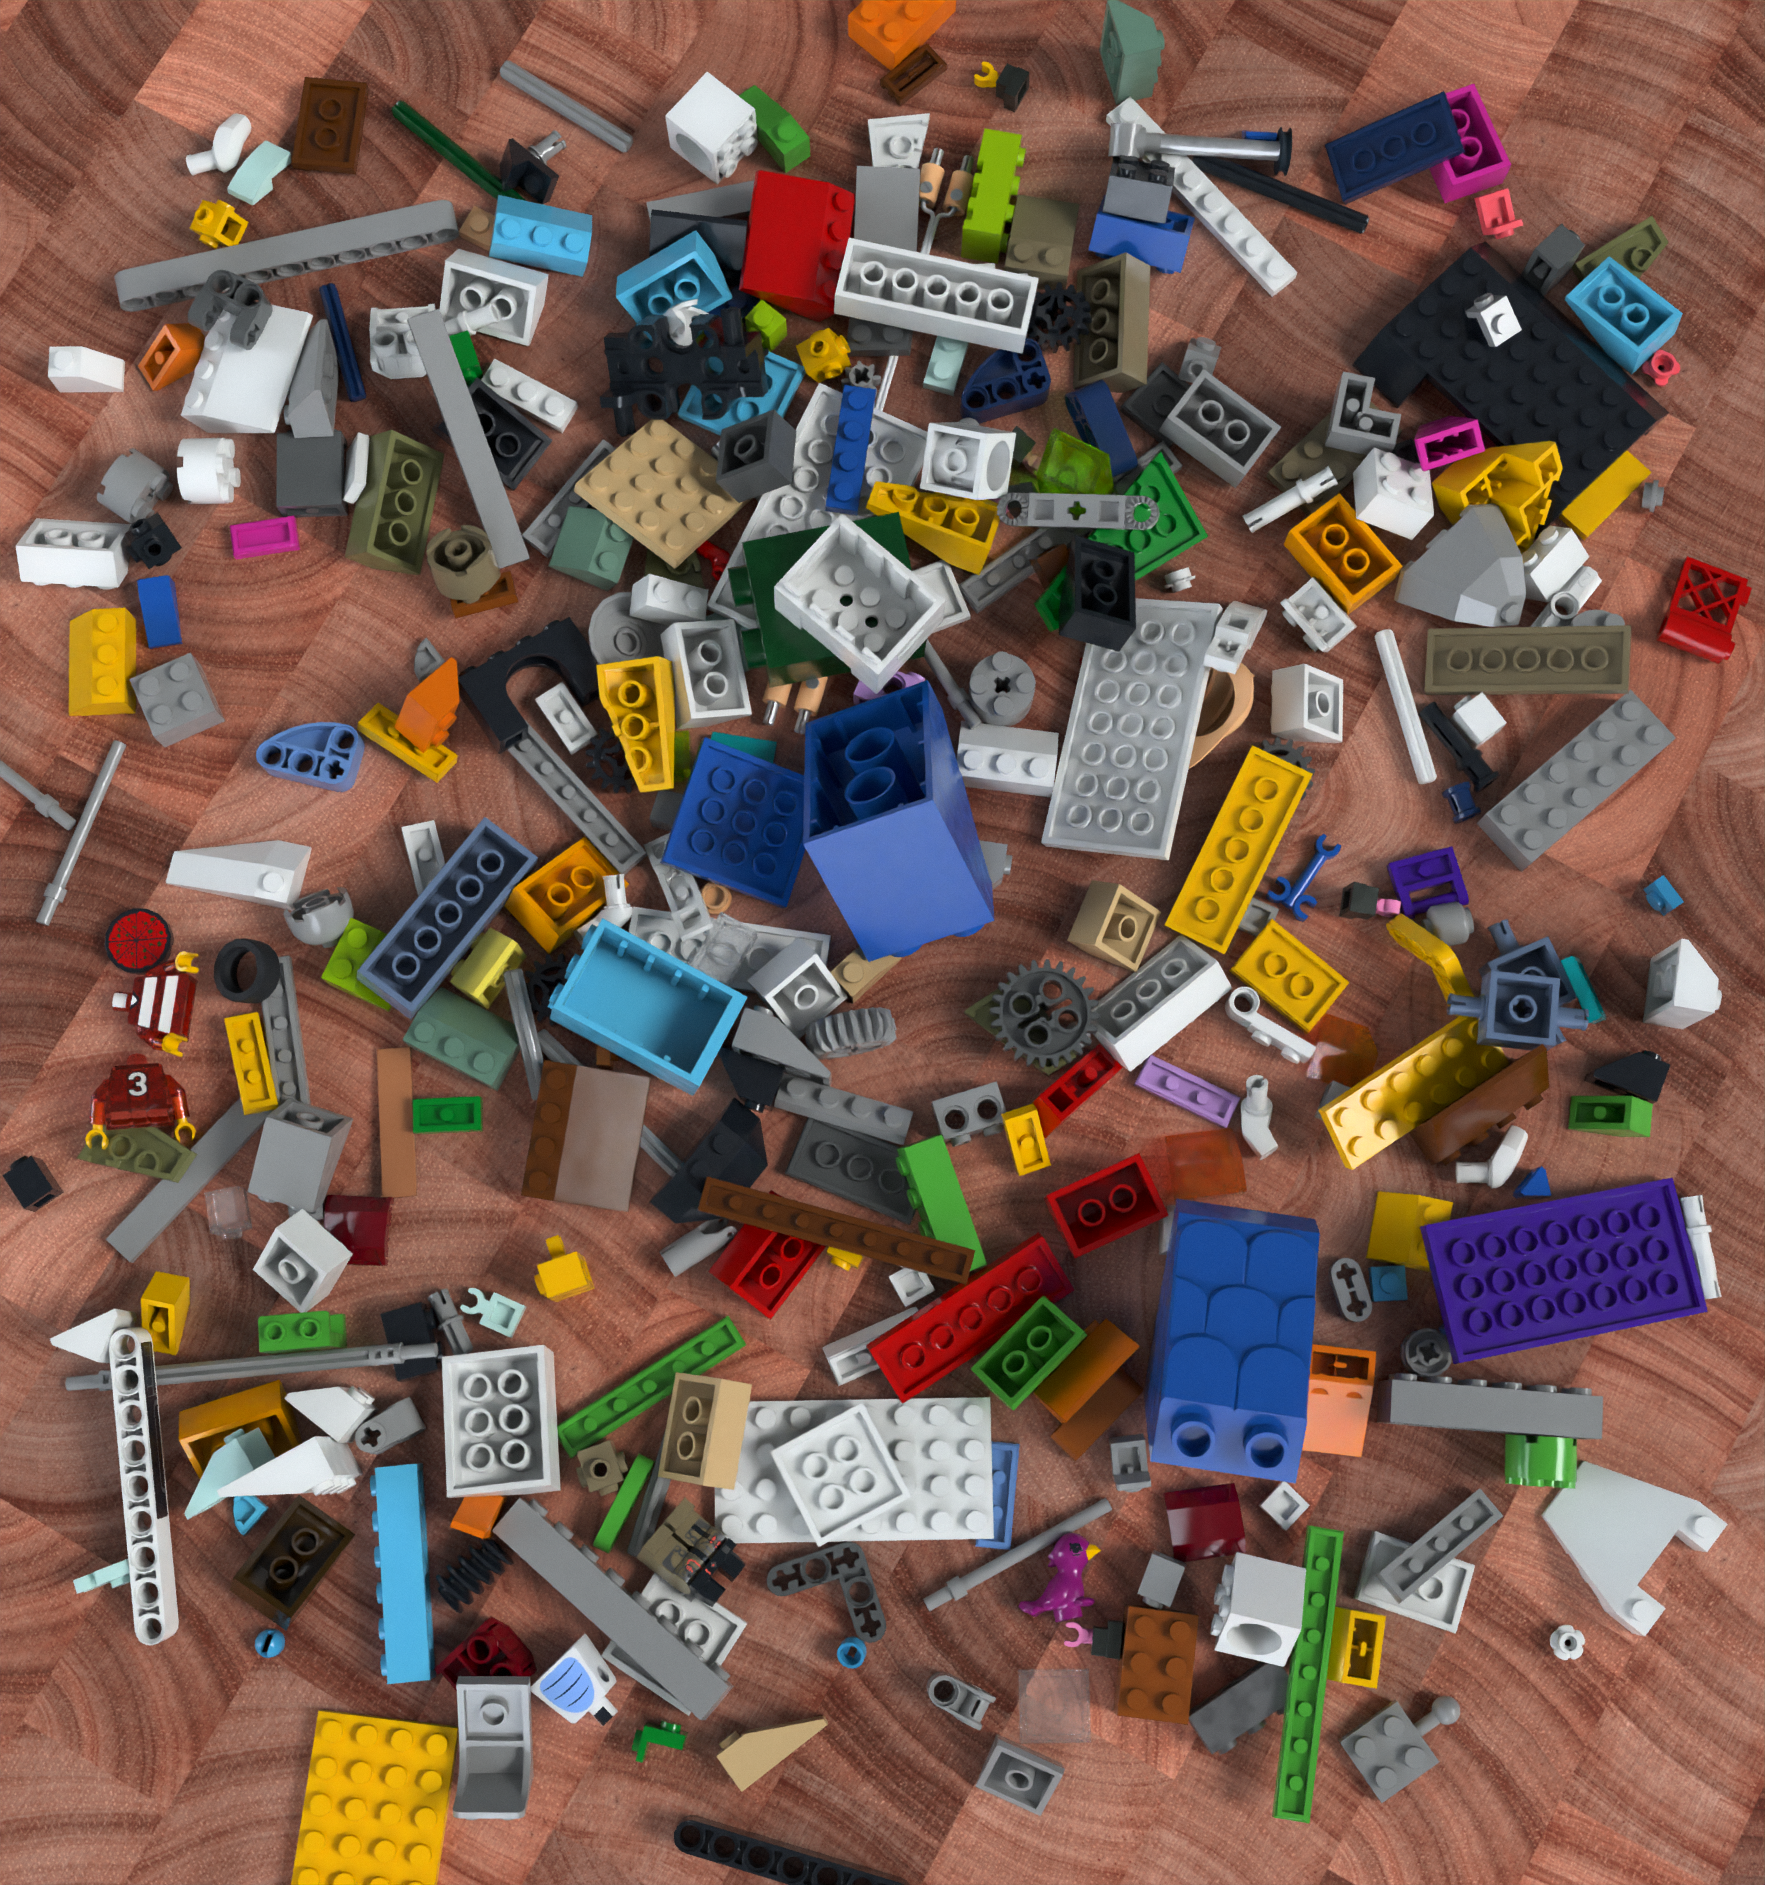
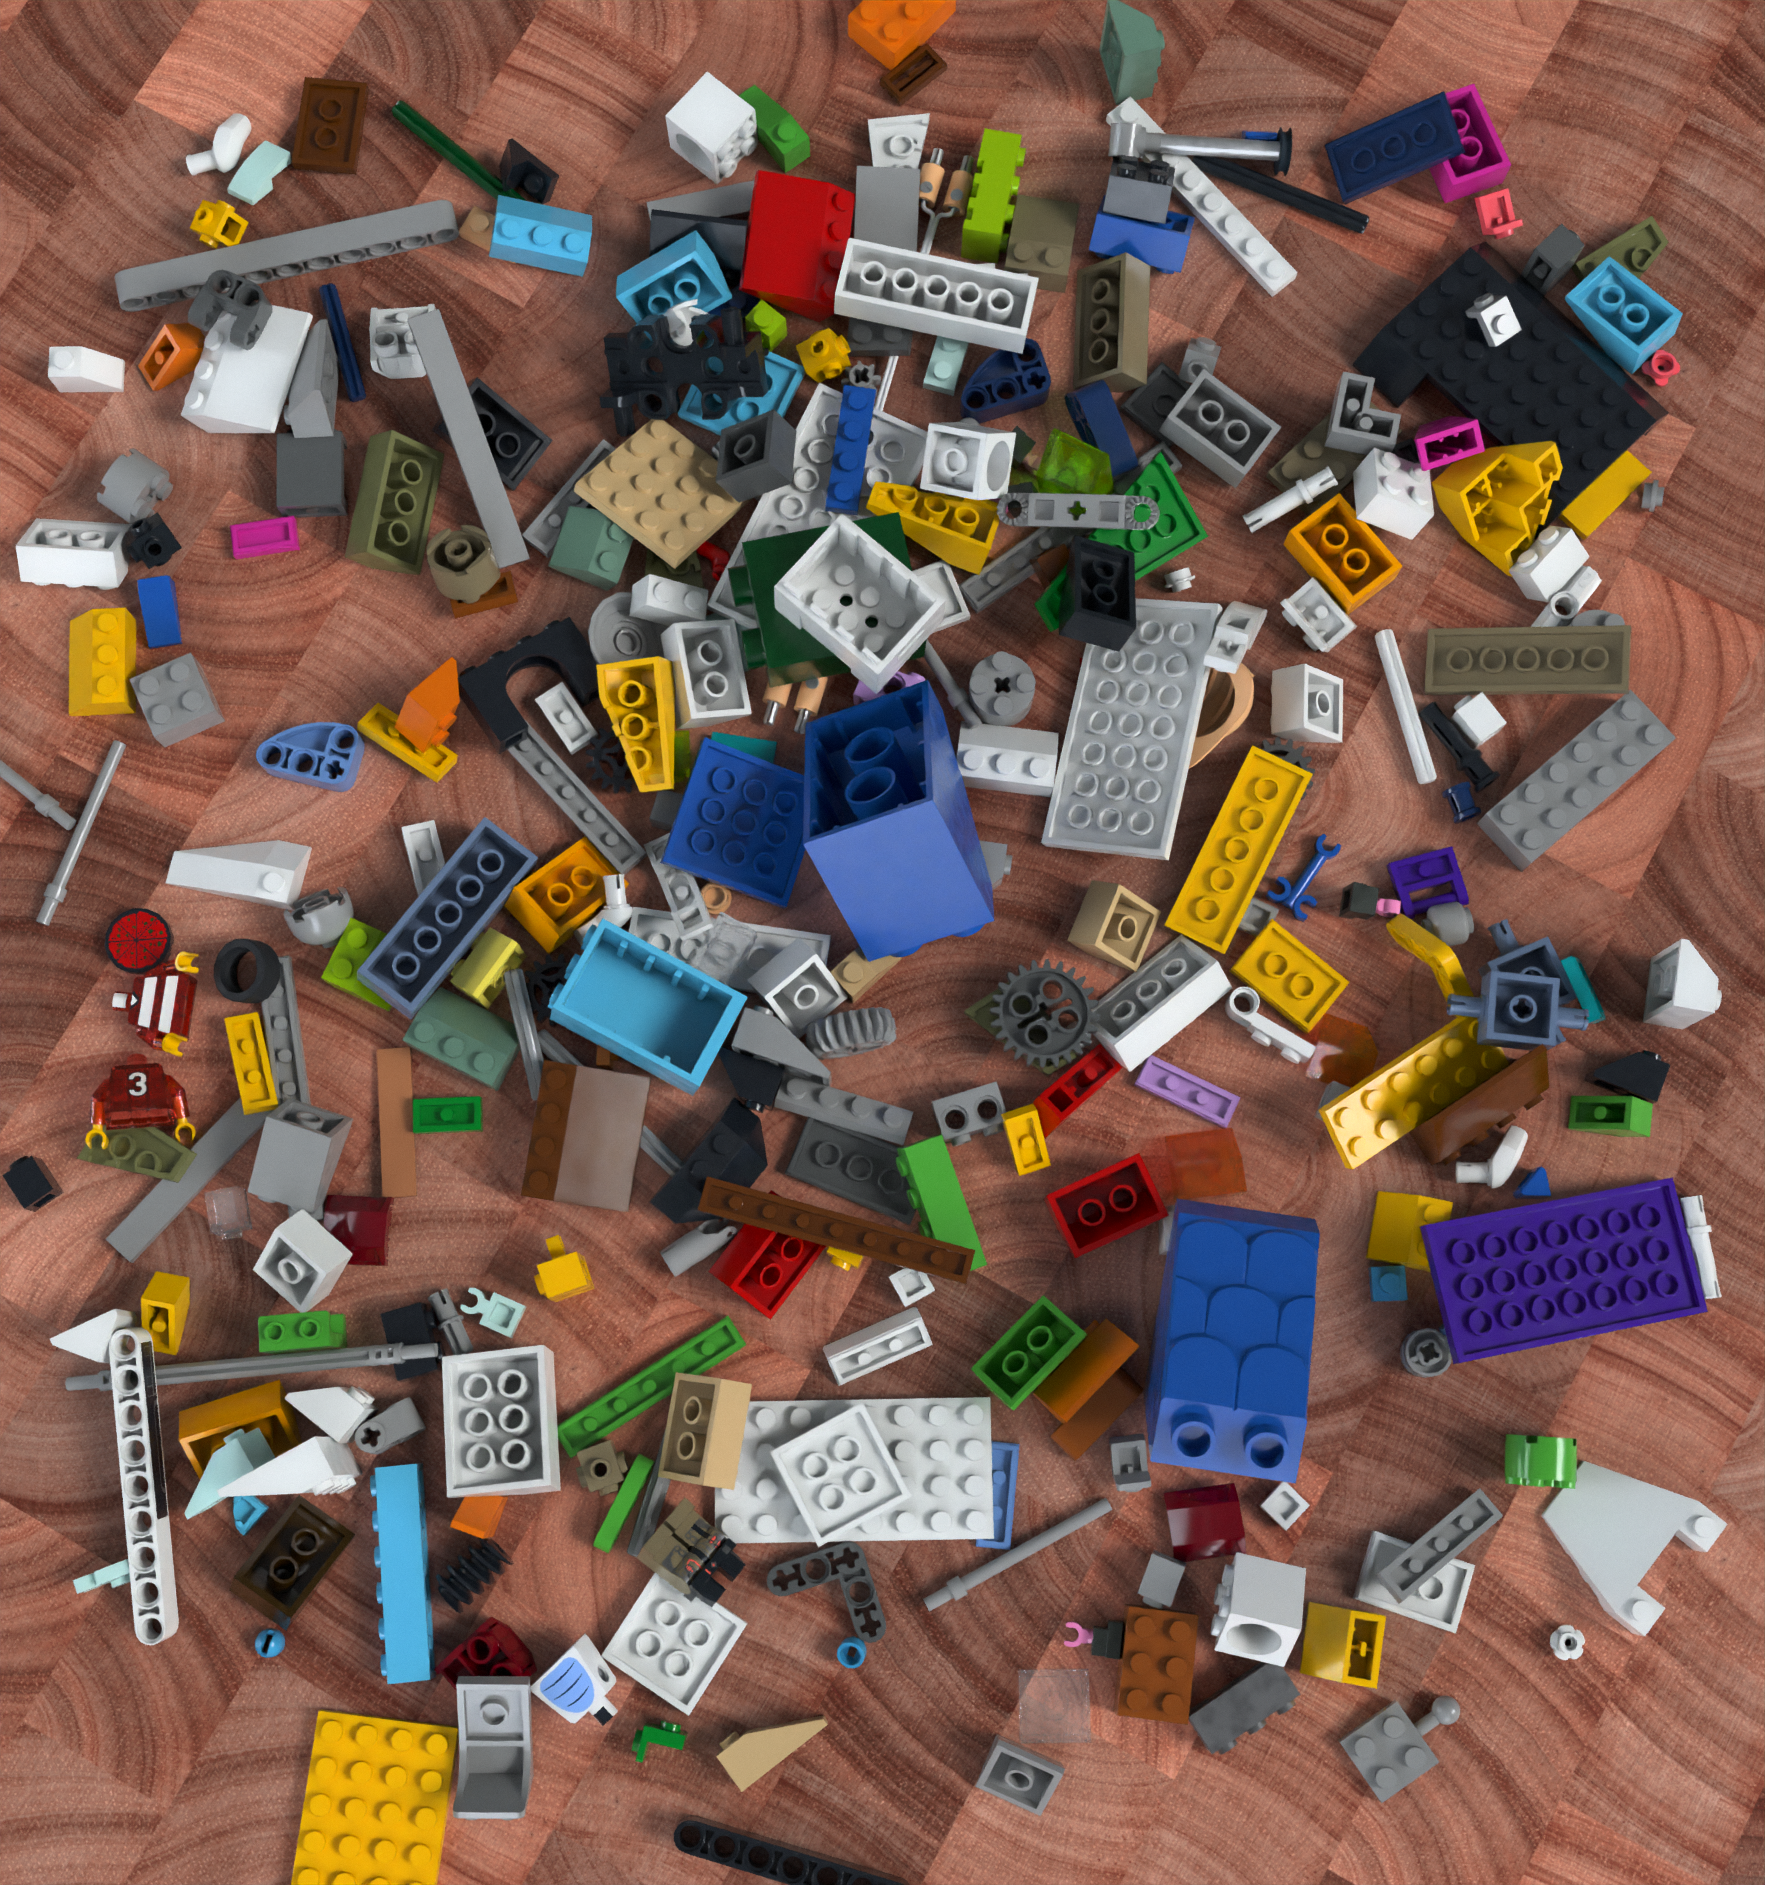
white brick [177,438,241,504] -> none
white tile [343,432,370,504] -> none
light grey tile [414,637,445,683] -> none
white slope [439,249,549,346] -> none
white pin [444,302,500,336] -> none
green brick [449,330,483,384] -> none
white plate [481,359,578,433] -> none
light grey brick [492,1498,734,1720] -> none
light grey axle [499,60,633,152] -> none
light grey pin [528,130,567,165] -> none
red plate [866,1232,1074,1403] -> none
light grey piece [926,1671,996,1730] -> none
pearl dark grey piece [974,62,1029,112] -> none
magenta animal [1018,1532,1101,1622] -> none
black gear [1027,282,1092,353] -> none
white arm [1241,1075,1279,1160] -> none
bright green tile [1272,1525,1344,1823] -> none
orange slope [1302,1344,1376,1457] -> none
light grey beam [1328,1258,1372,1323] -> none
light grey brick [1377,1373,1603,1440] -> none
light grey brick [1394,504,1526,627] -> none
dark azure plate [1643,875,1684,916] -> none
red piece [1656,556,1752,664] -> none

